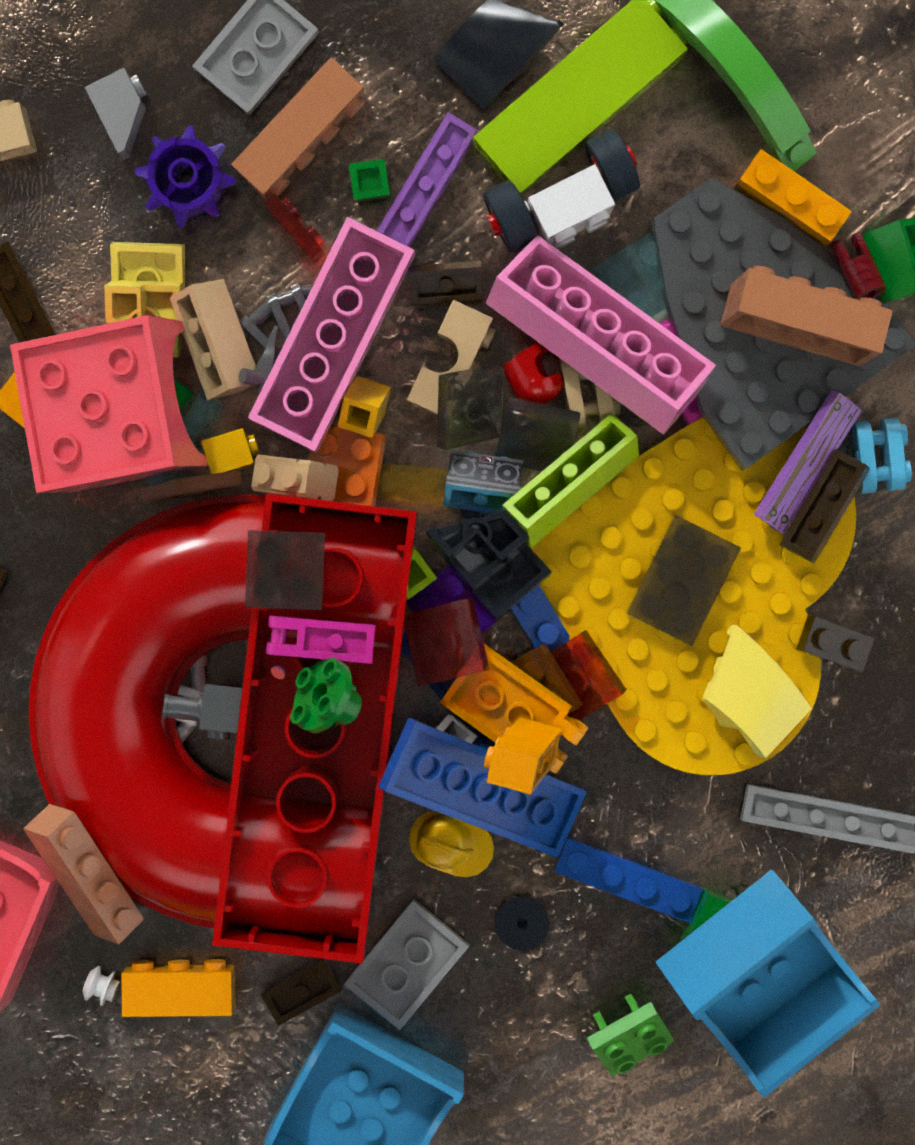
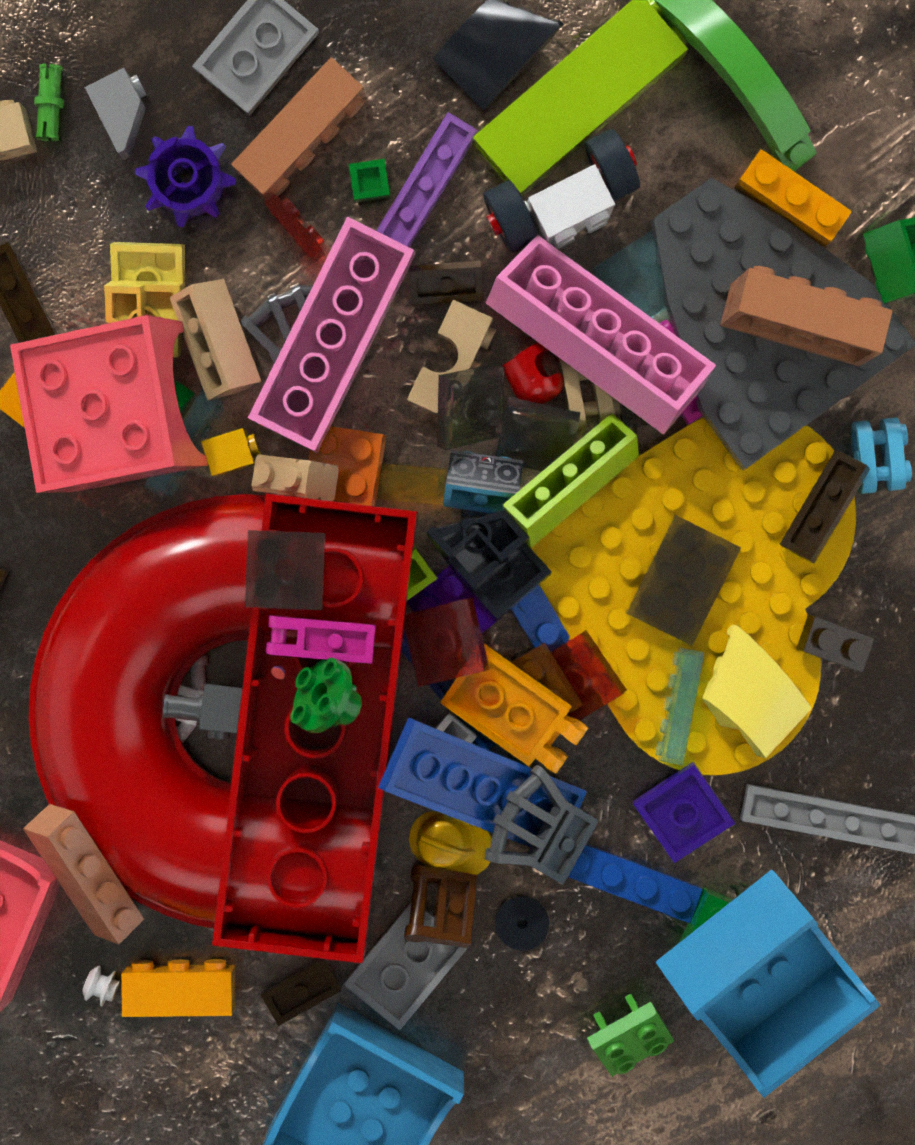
reddish brown tile [140,470,242,503] -> none
dark grey bar [238,326,279,392] -> none
yellow brick [338,376,391,438] -> none
light orange brick [484,717,562,795] -> none
medium lavender tile [753,390,862,535] -> none
dark red hinge [830,232,887,300] -> none
none -> bright green pin [34,64,64,142]
none -> reddish brown plate [404,865,477,949]
none -> dark grey plate [484,765,599,884]
none -> dark purple plate [633,761,735,863]
none -> clear light blue piece [656,647,704,765]

